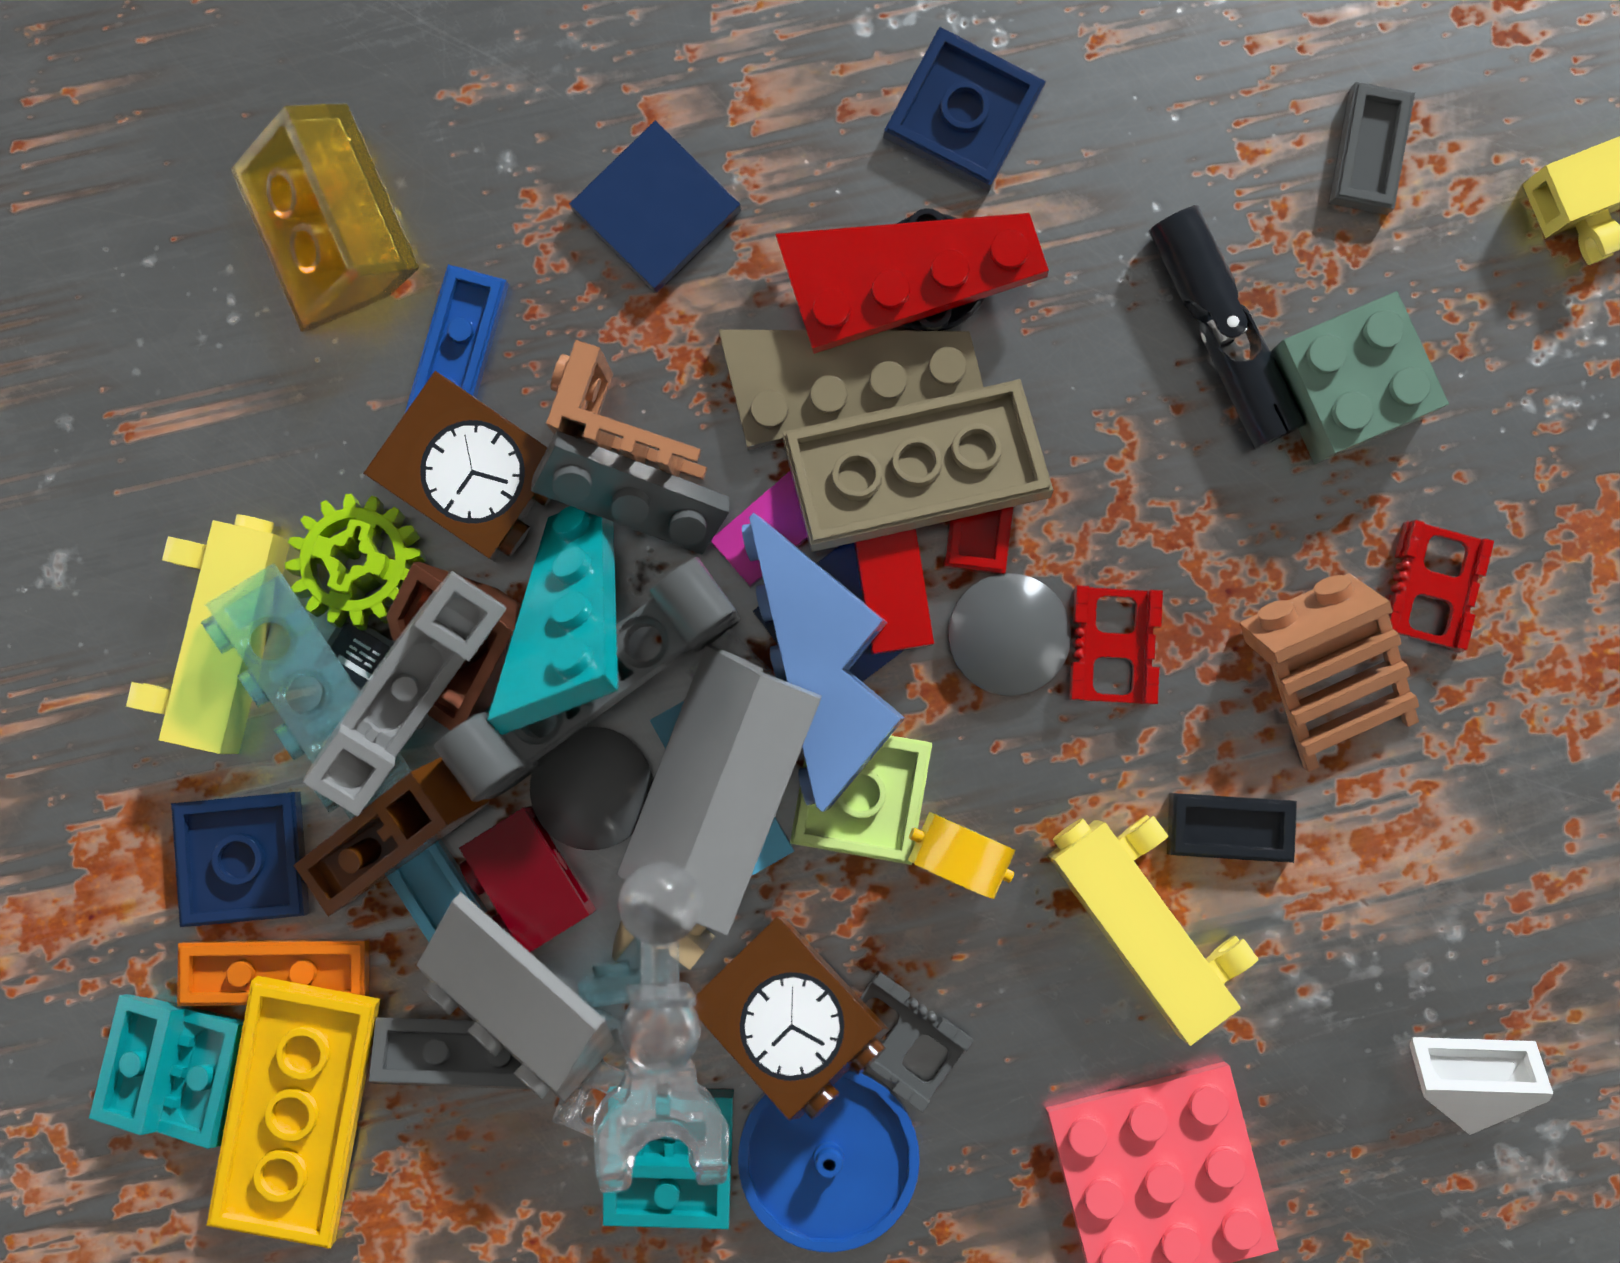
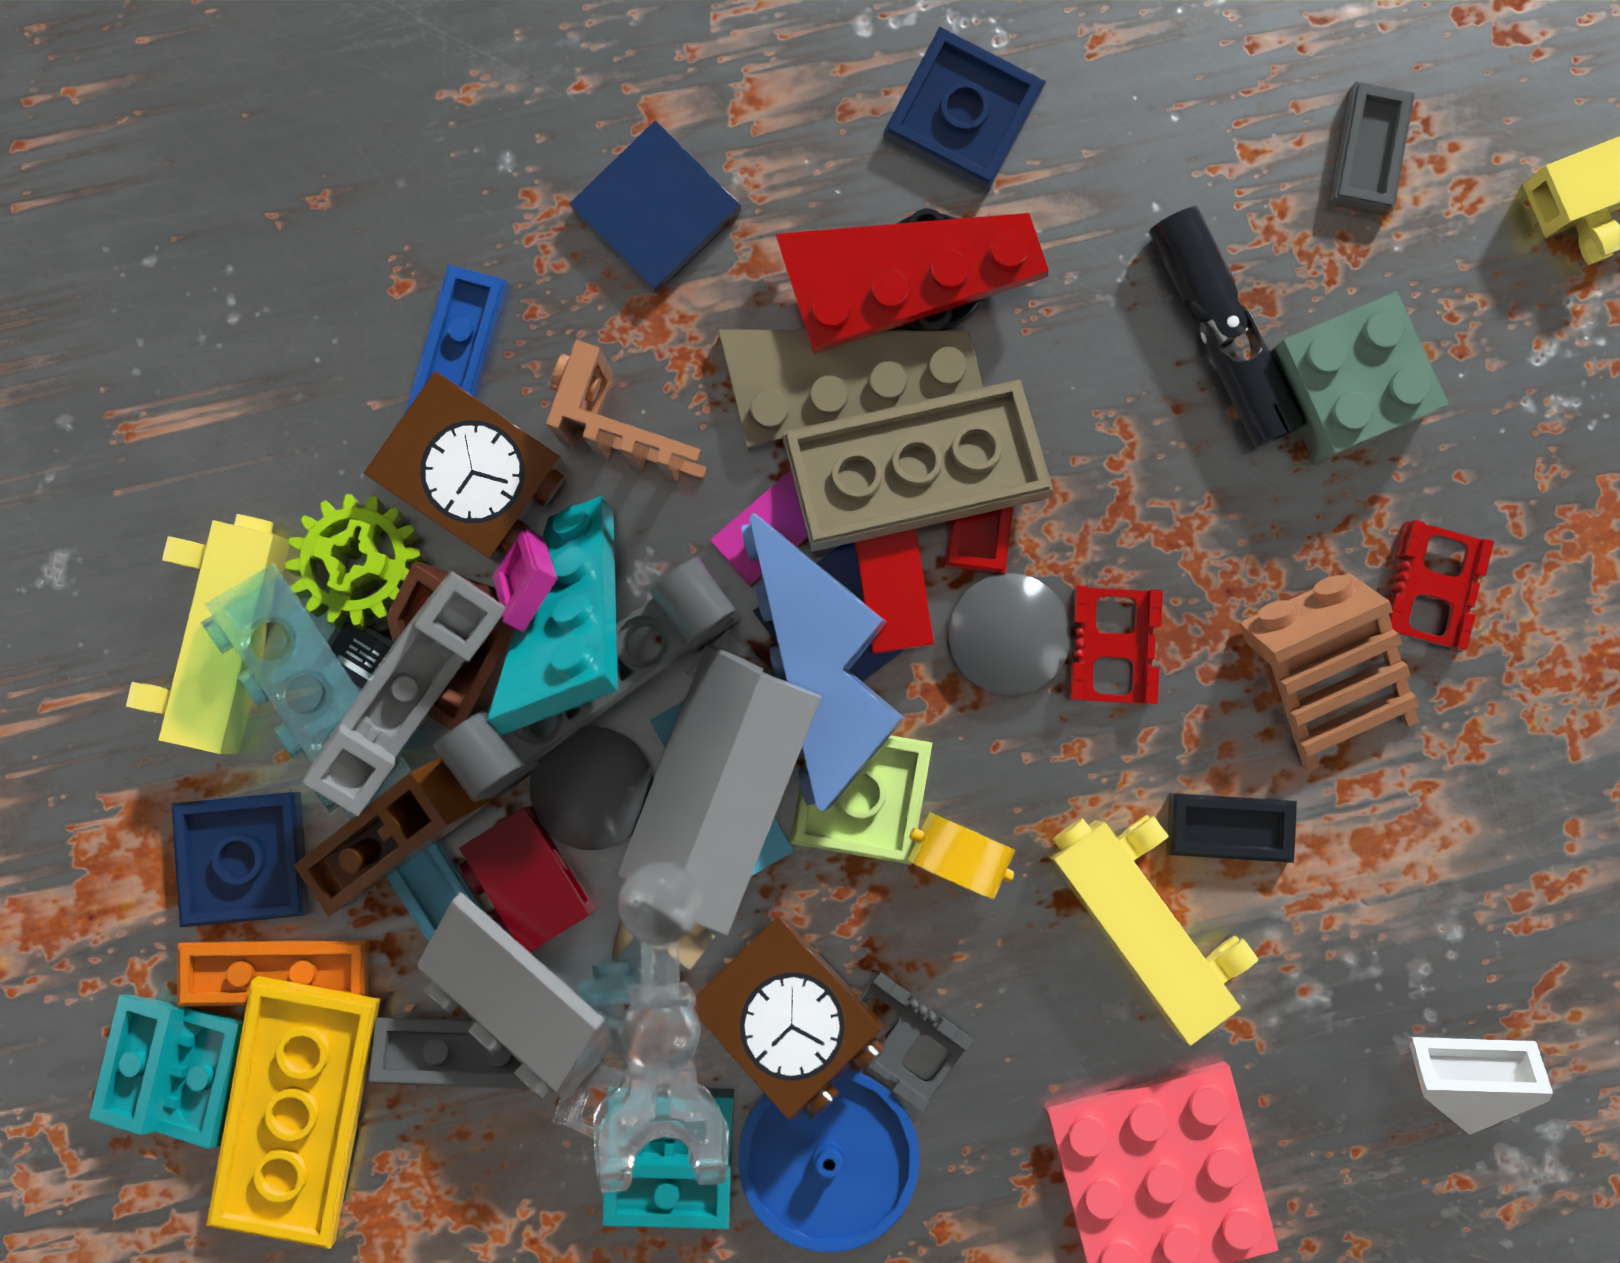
clear yellow slope [231,103,419,332] -> none
dark grey plate [531,431,729,555] -> none
none -> dark pink tile [493,527,557,632]

